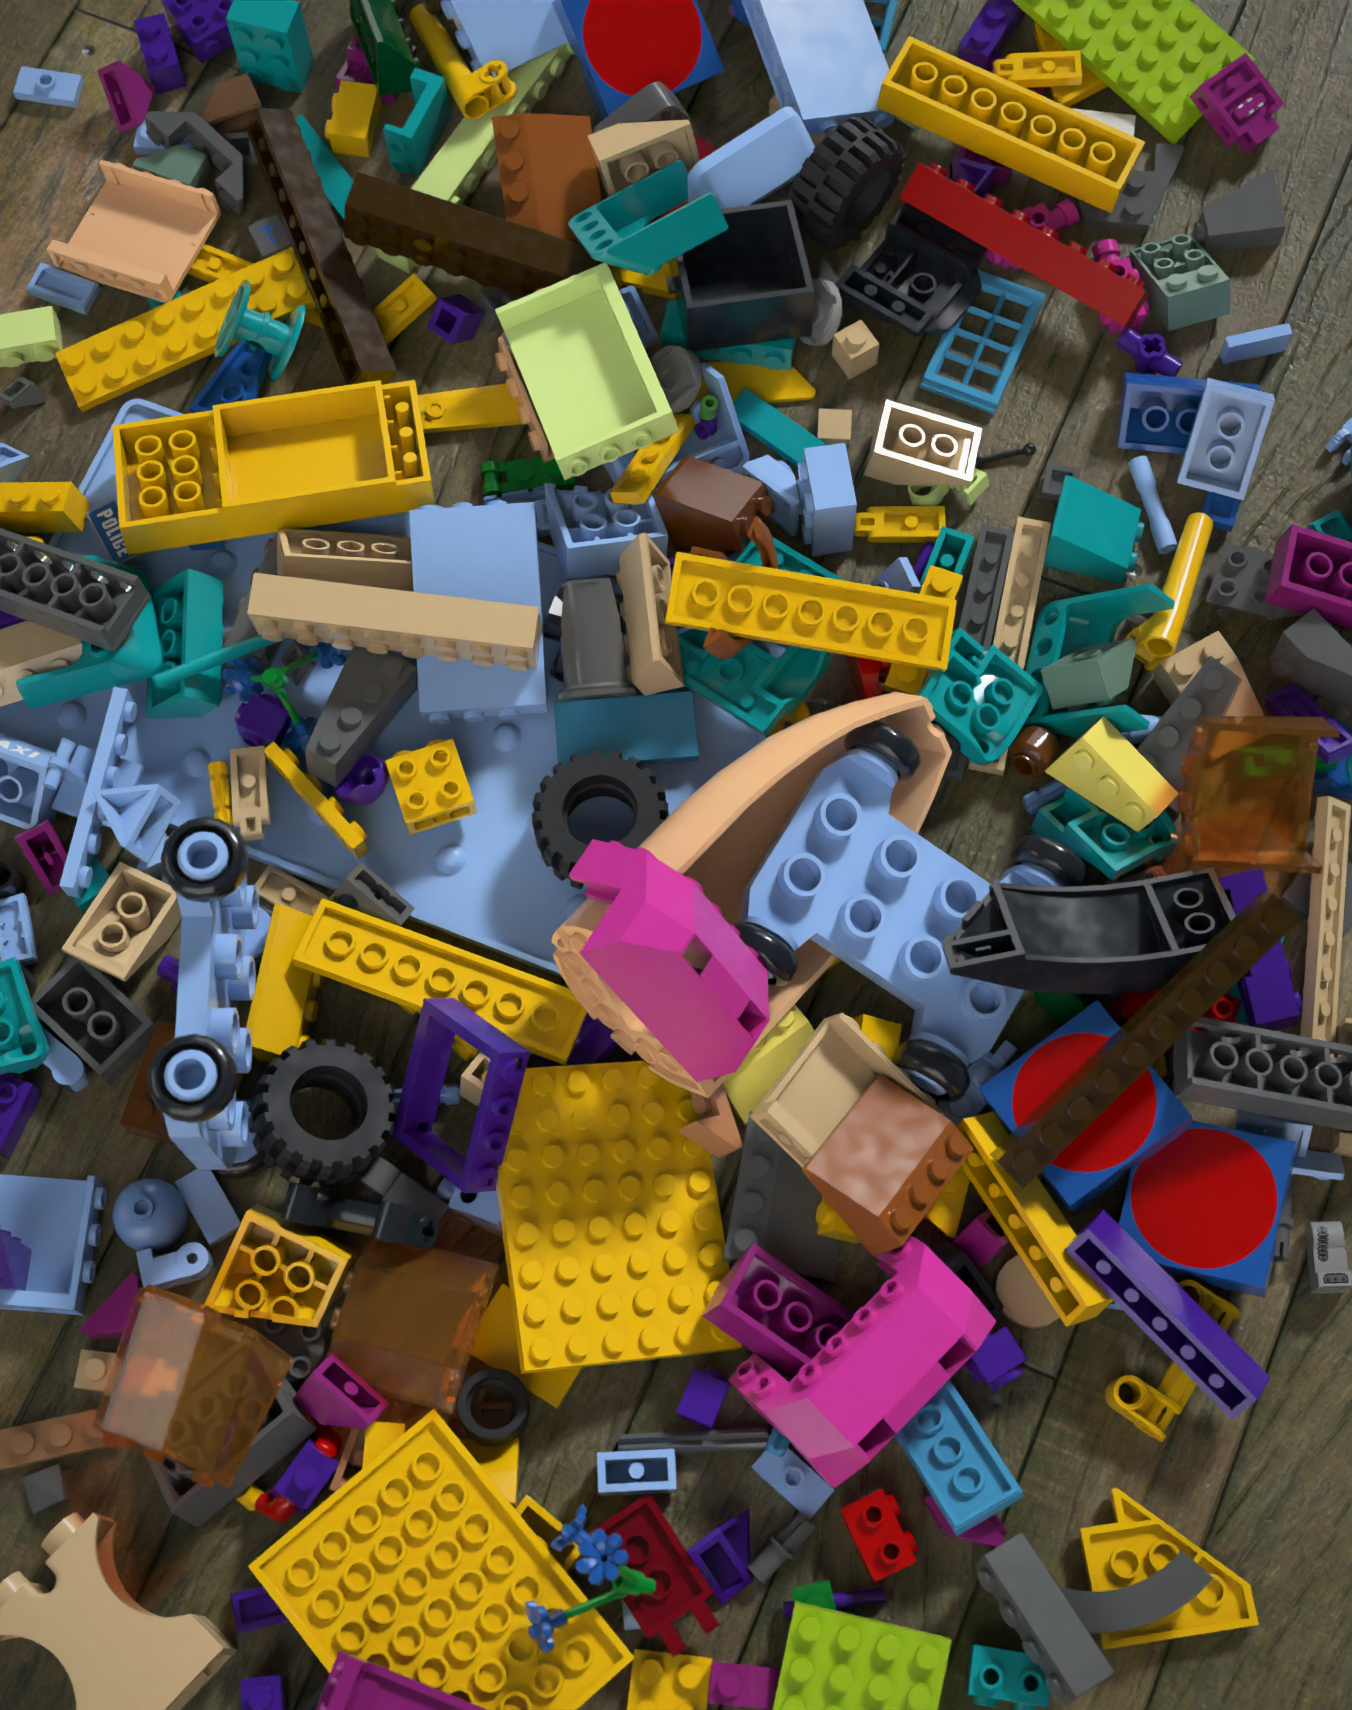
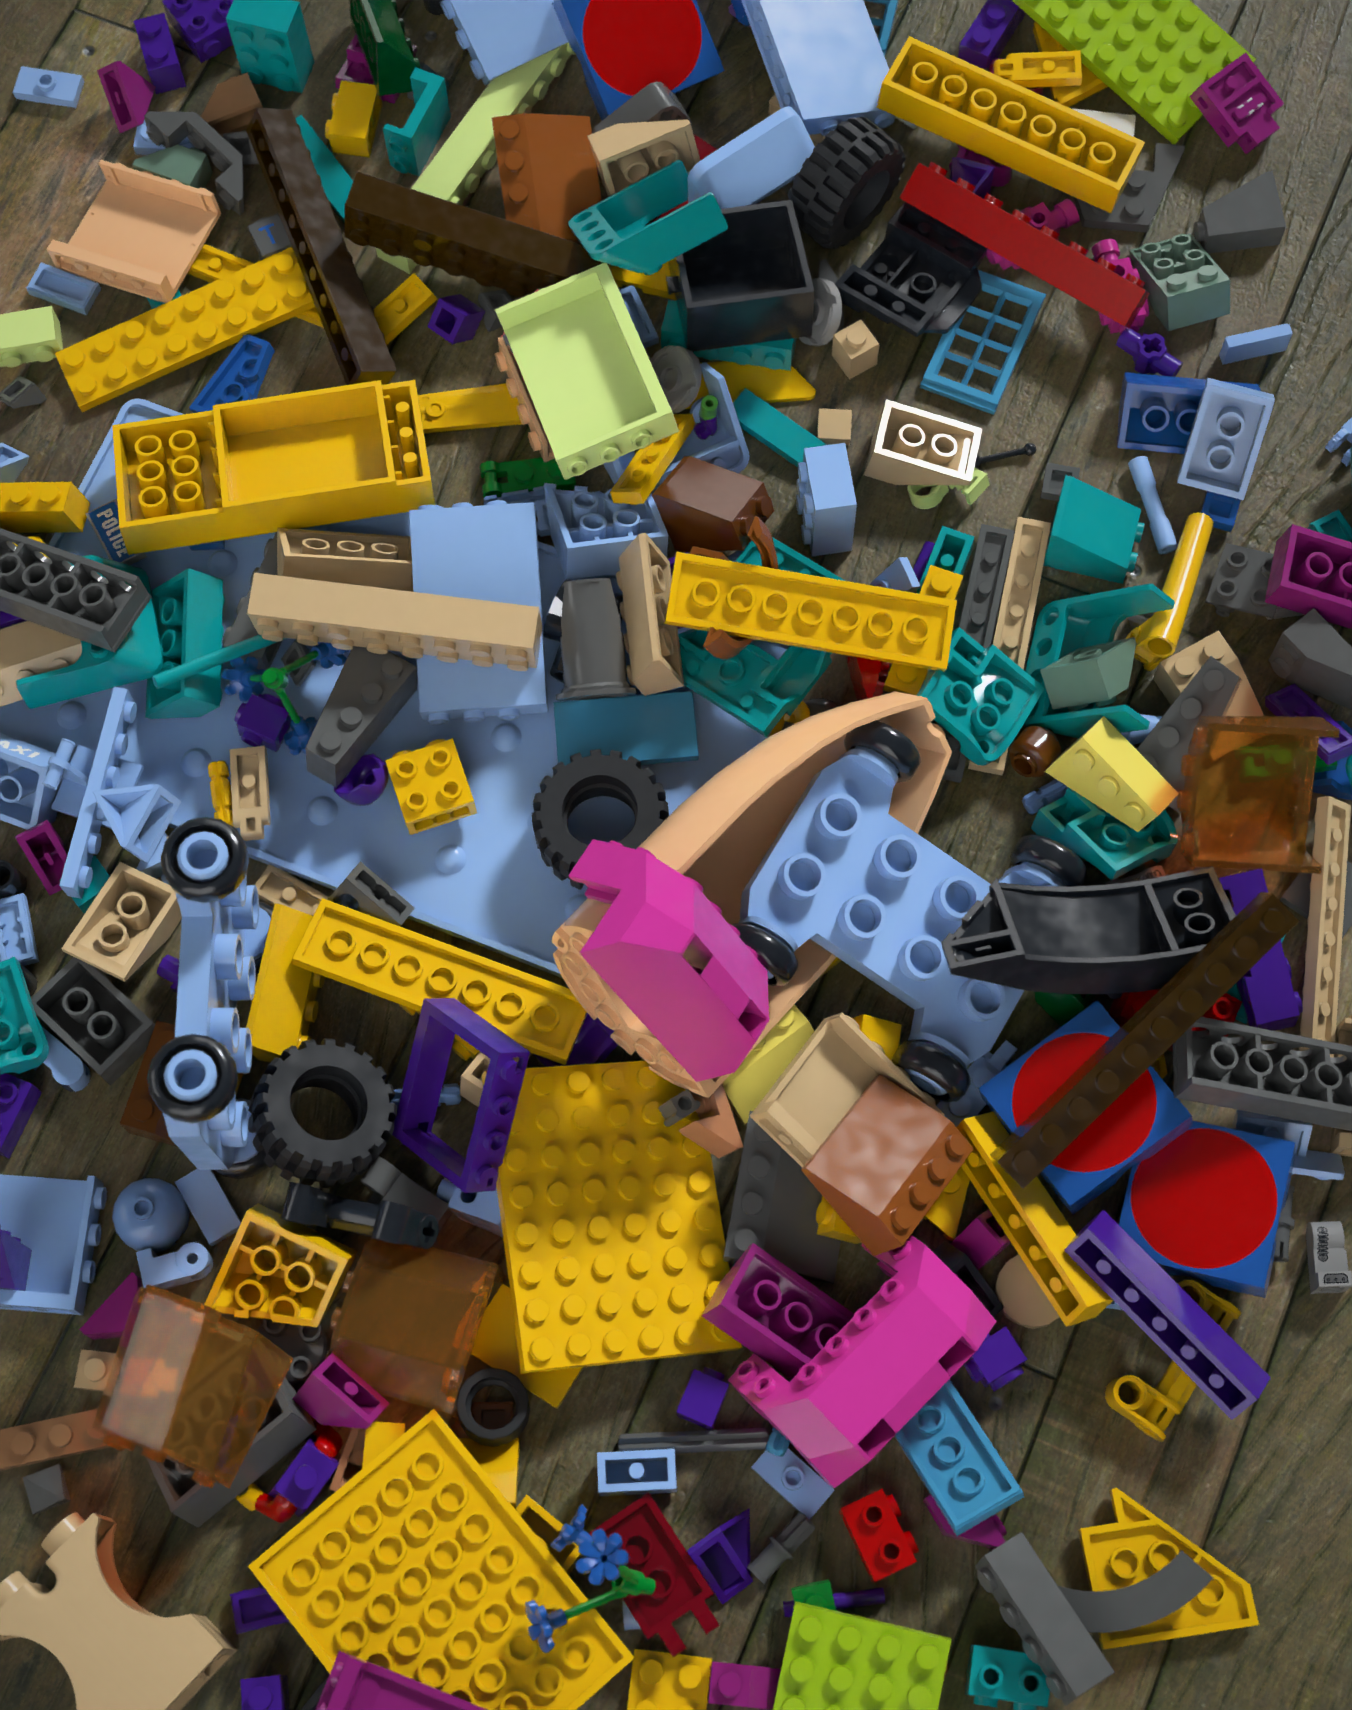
teal piece [214,280,306,382] -> none
yellow plate [263,742,369,860] -> none
yellow axle [410,4,517,120] -> none
light blue slope [742,455,800,537] -> none
yellow hinge [854,506,946,543] -> none
none -> dark grey piece [658,1089,701,1127]

